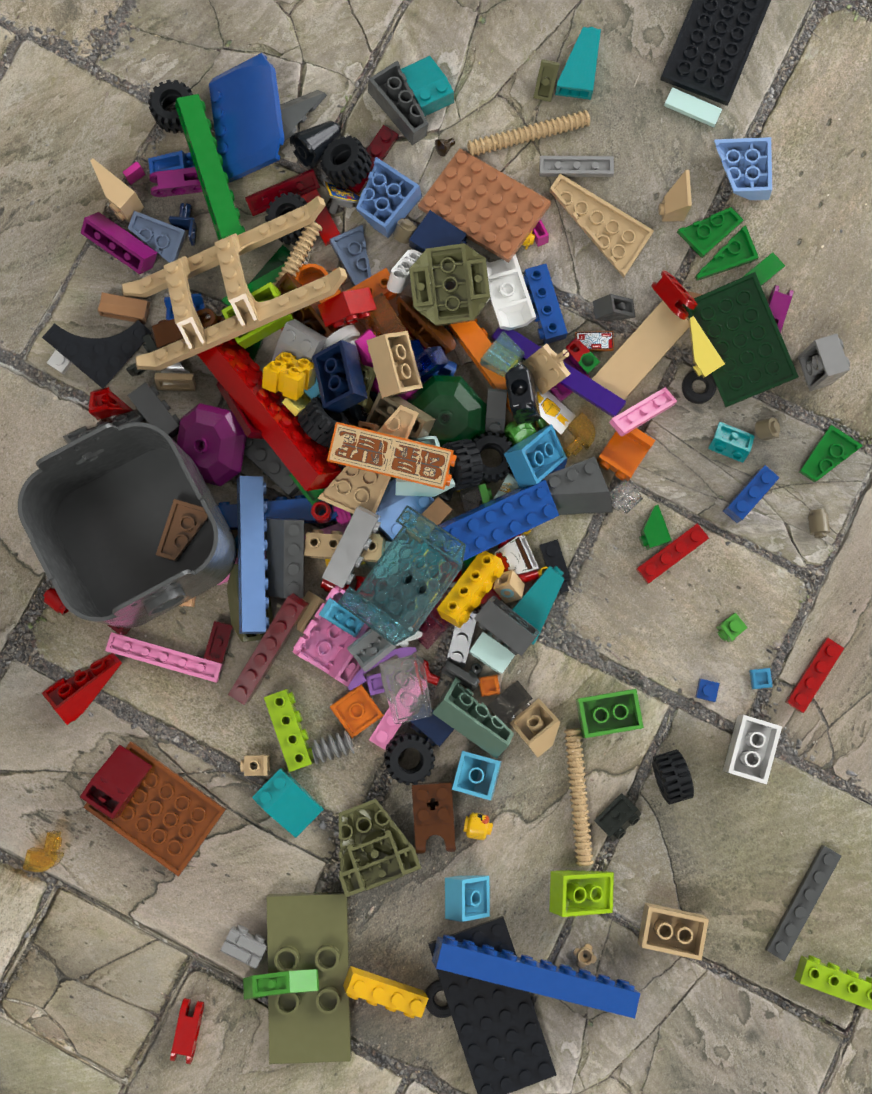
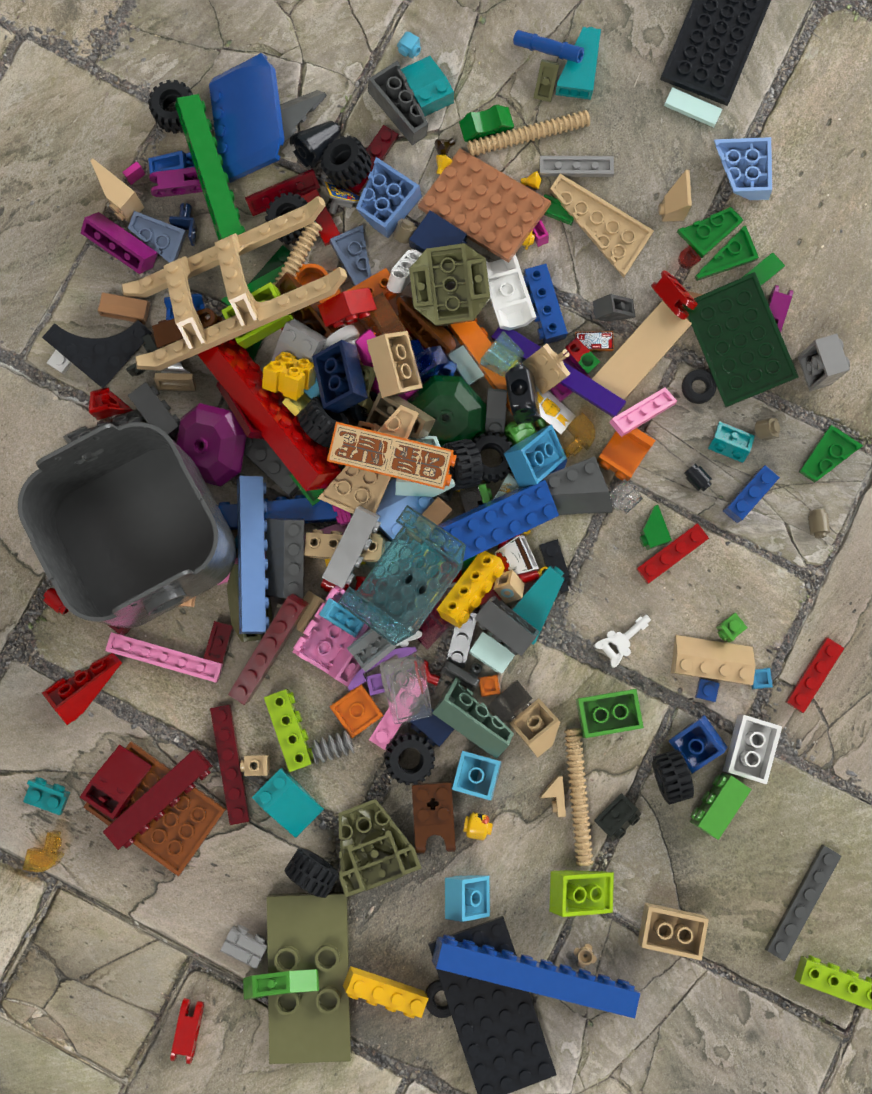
medium nougat wing [156,499,208,561] -> none
red brick [311,501,332,523] -> none
light yellow slope [689,316,725,378] -> none
none -> teal bracket [23,777,70,815]
none -> dark red brick [103,749,213,850]
none -> dark red plate [210,704,250,825]
none -> black tyre [285,848,339,898]
none -> medium azure plate [397,32,421,59]
none -> yellow rock [436,155,453,175]
none -> light aqua tile [448,345,484,386]
none -> green brick [459,105,514,142]
none -> blue piece [513,30,584,63]
none -> yellow rock [521,171,541,190]
none -> tan slope [539,775,566,817]
none -> green tile [543,194,574,225]
none -> white piece [593,615,651,668]
none -> blue slope [669,715,728,773]
none -> tan slope [671,635,756,685]
none -> clear red tile [678,245,701,269]
none -> black brick [684,463,712,492]
none -> bright green brick [690,773,752,840]

